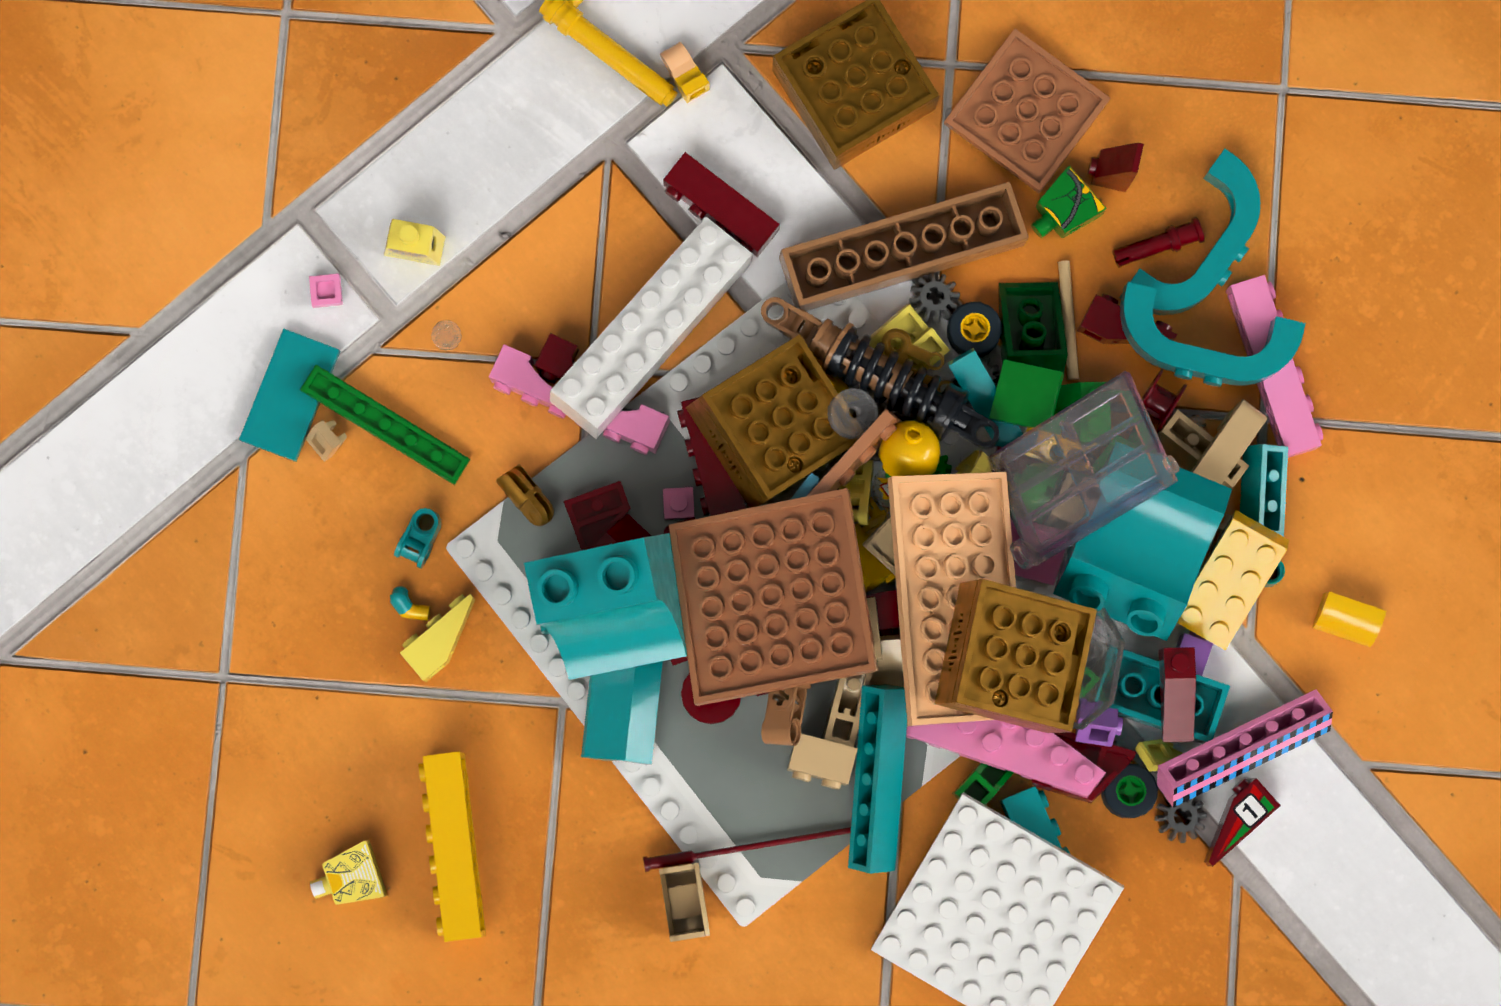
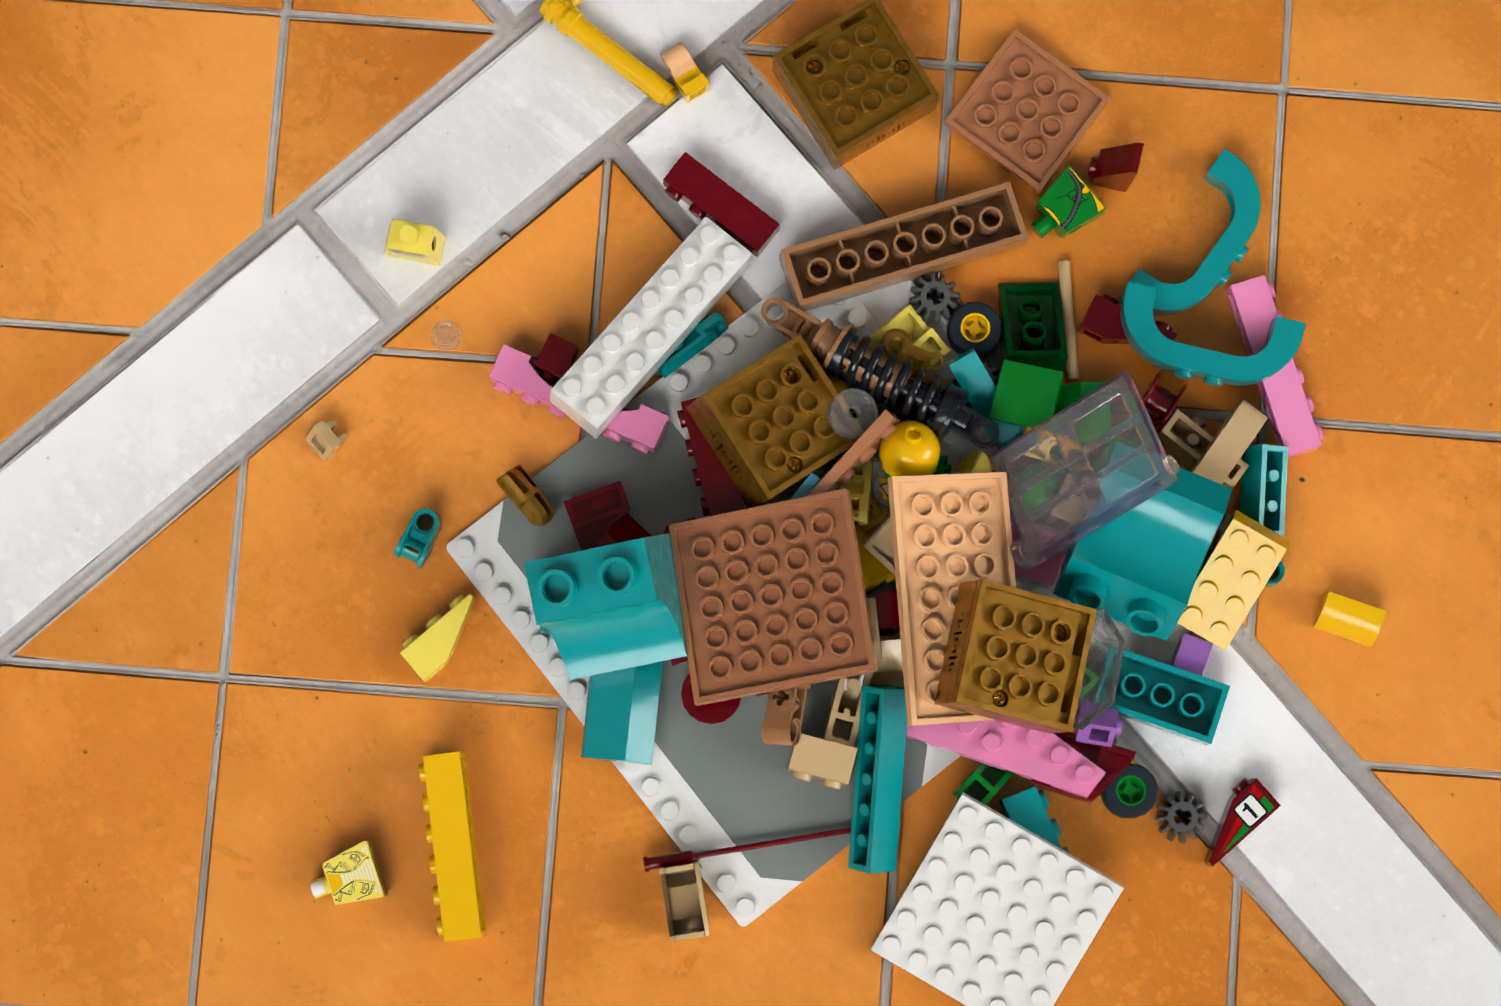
teal tile [239,329,341,462] -> none
green tile [300,365,470,486] -> none
bright pink plate [309,274,343,308] -> none
arm [390,586,430,621] -> none
bright pink plate [663,487,694,520] -> none
dark red pin [1112,217,1205,268] -> none
light yellow tile [1135,739,1183,772] -> none
bright pink brick [1157,689,1333,808] -> none
slope [1159,647,1196,742] -> none
none -> teal hinge [658,311,729,378]

